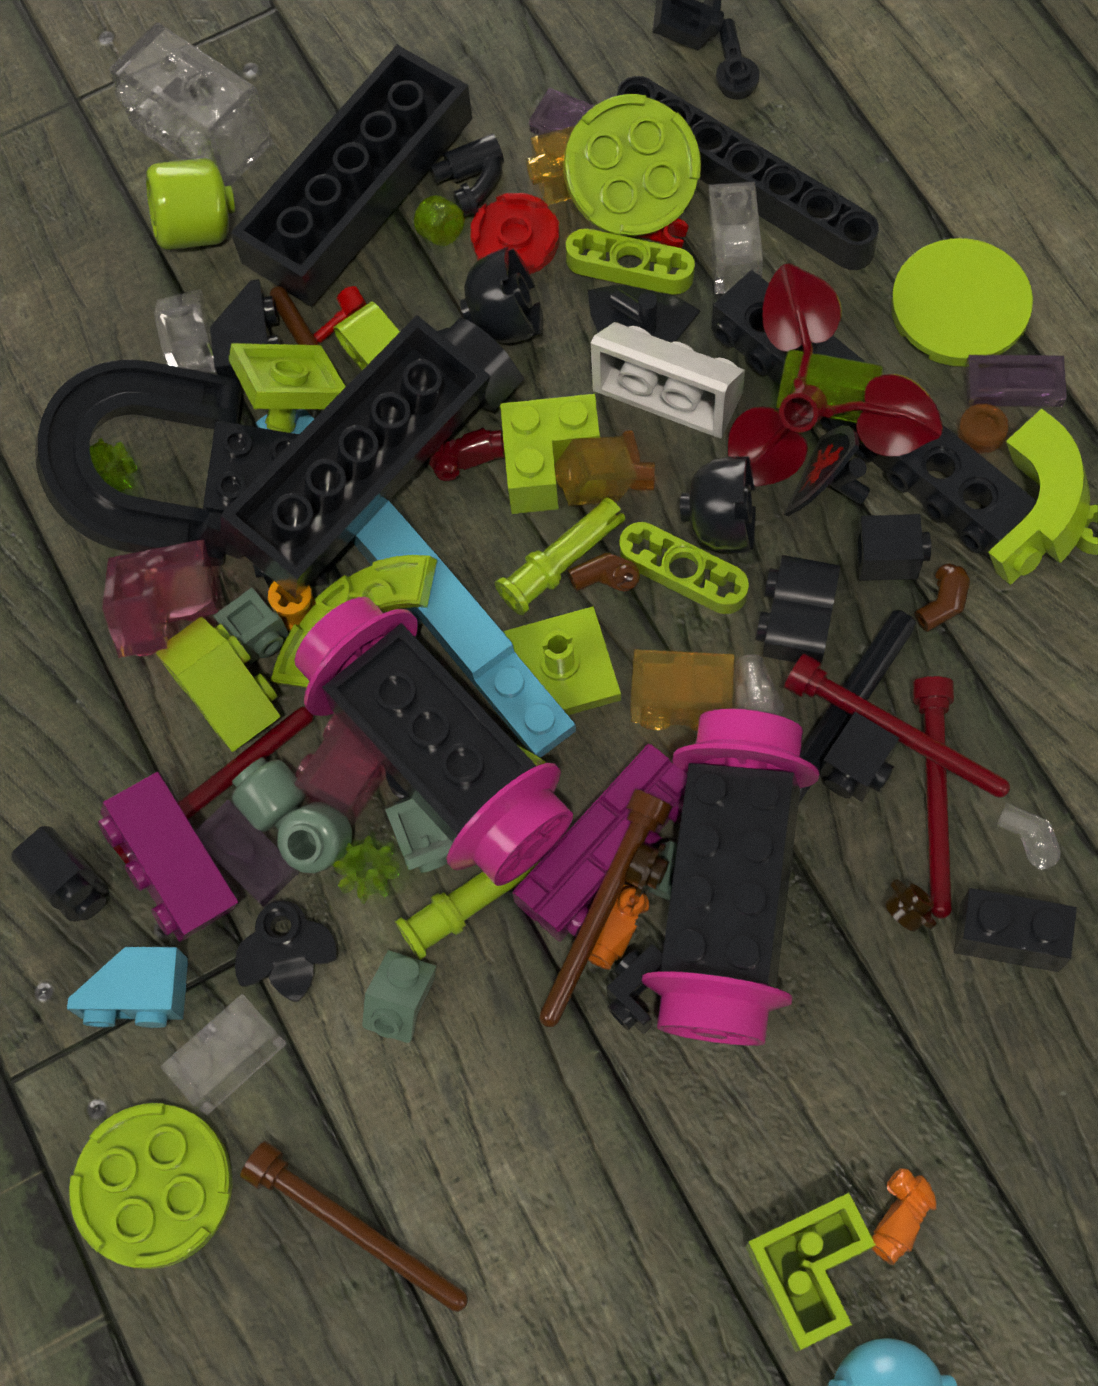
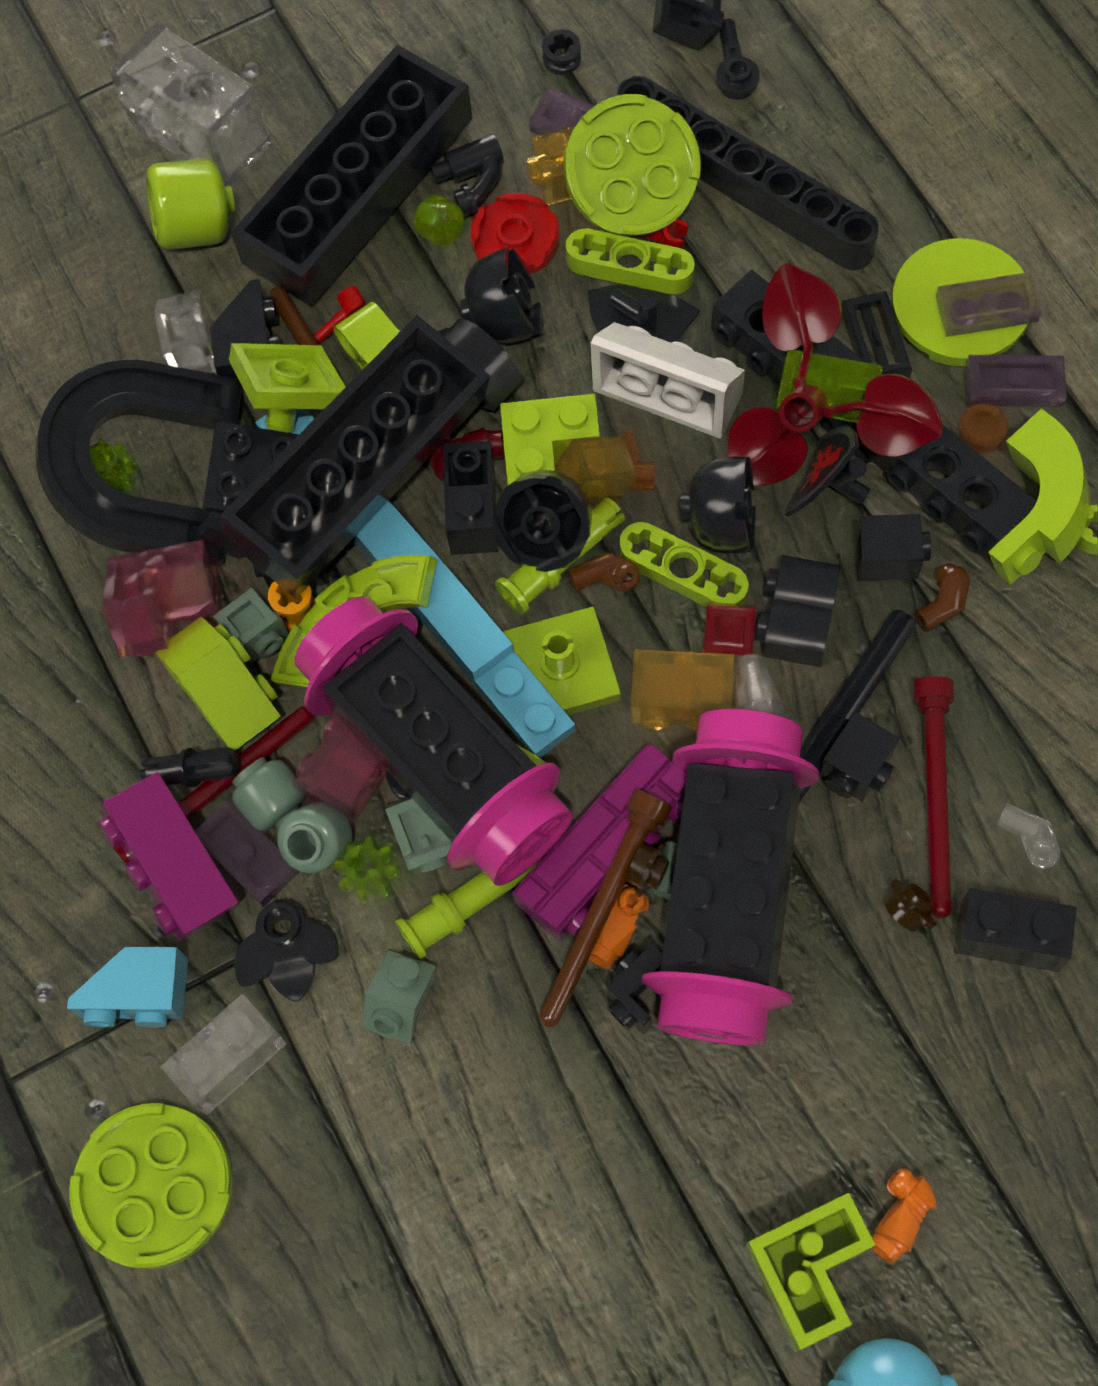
black brick [11,826,109,922] -> none
reddish brown piece [240,1141,468,1312] -> none
clear slope [708,182,763,294] -> none
dark red piece [784,653,1010,798] -> none
none -> black axle [140,748,241,788]
none -> black slope [443,441,498,555]
none -> black cylinder [492,469,592,572]
none -> black bush [542,29,581,75]
none -> dark red tile [703,602,757,657]
none -> black tile [841,291,912,378]
none -> plate [936,272,1042,337]

